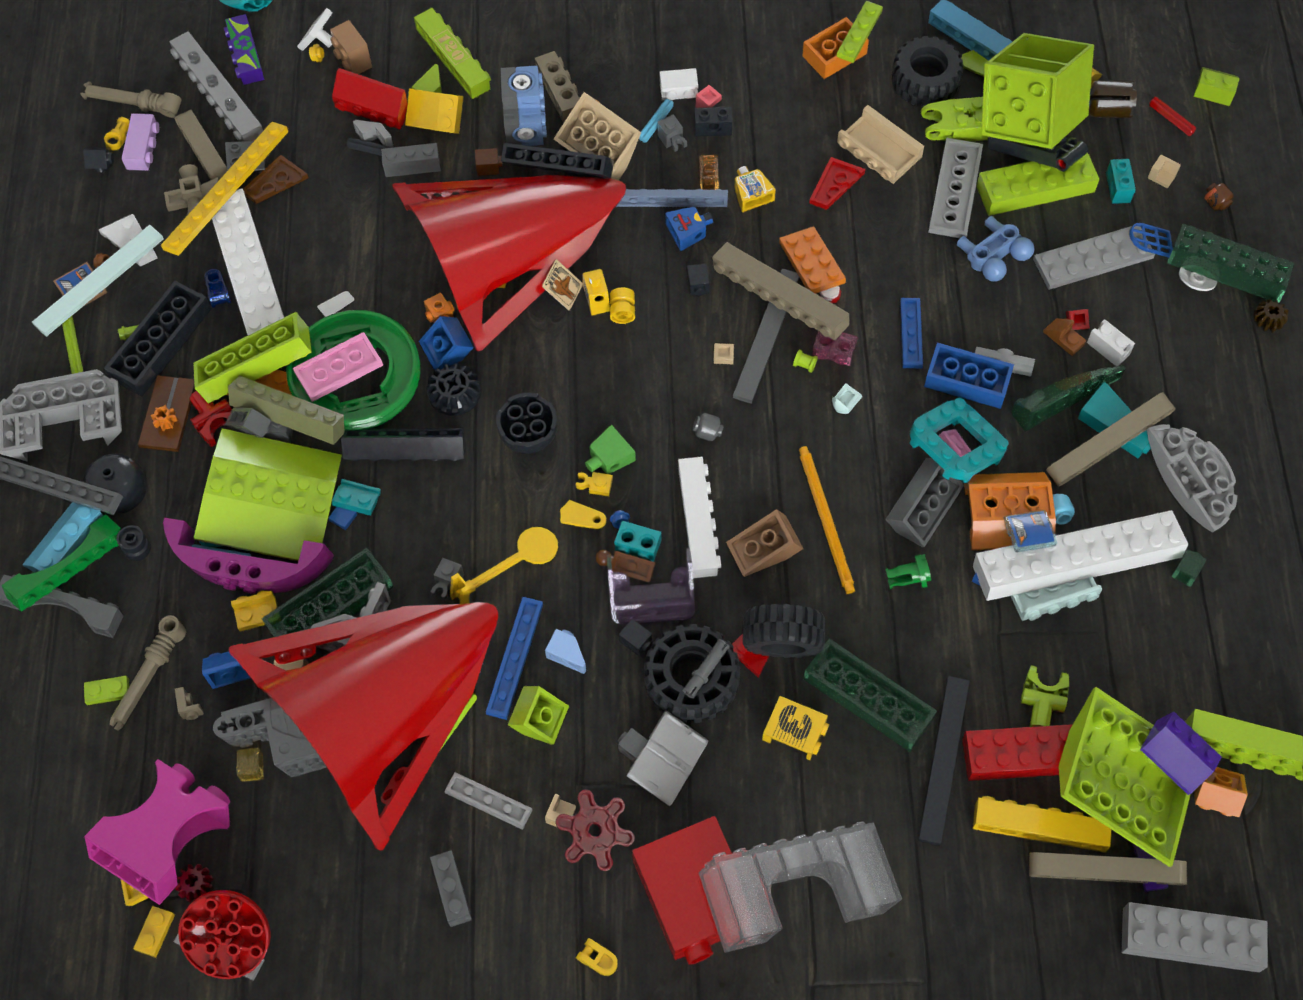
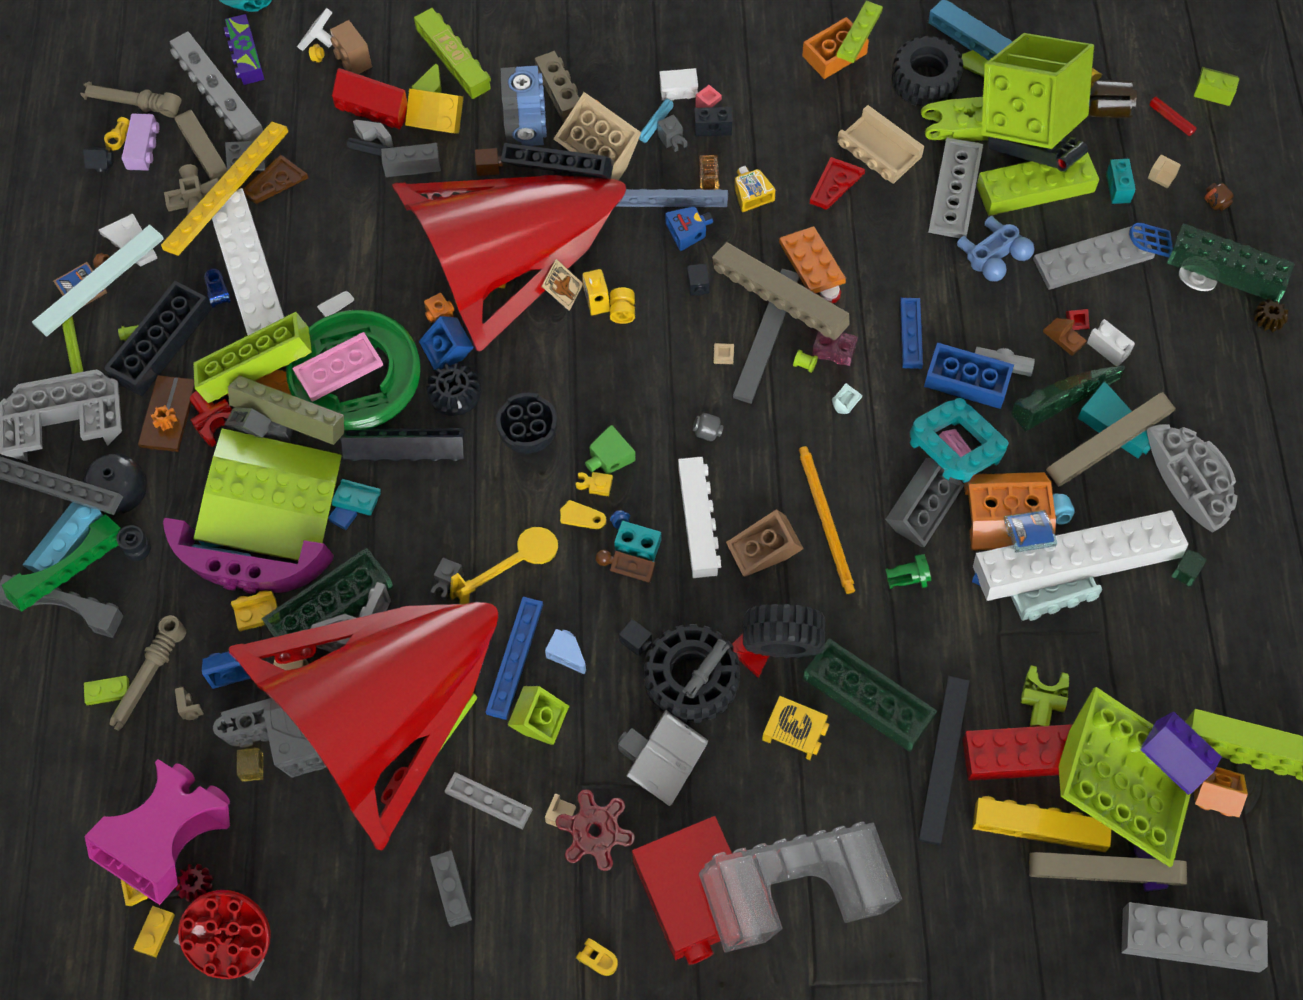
clear purple windscreen [607,548,695,624] -> none

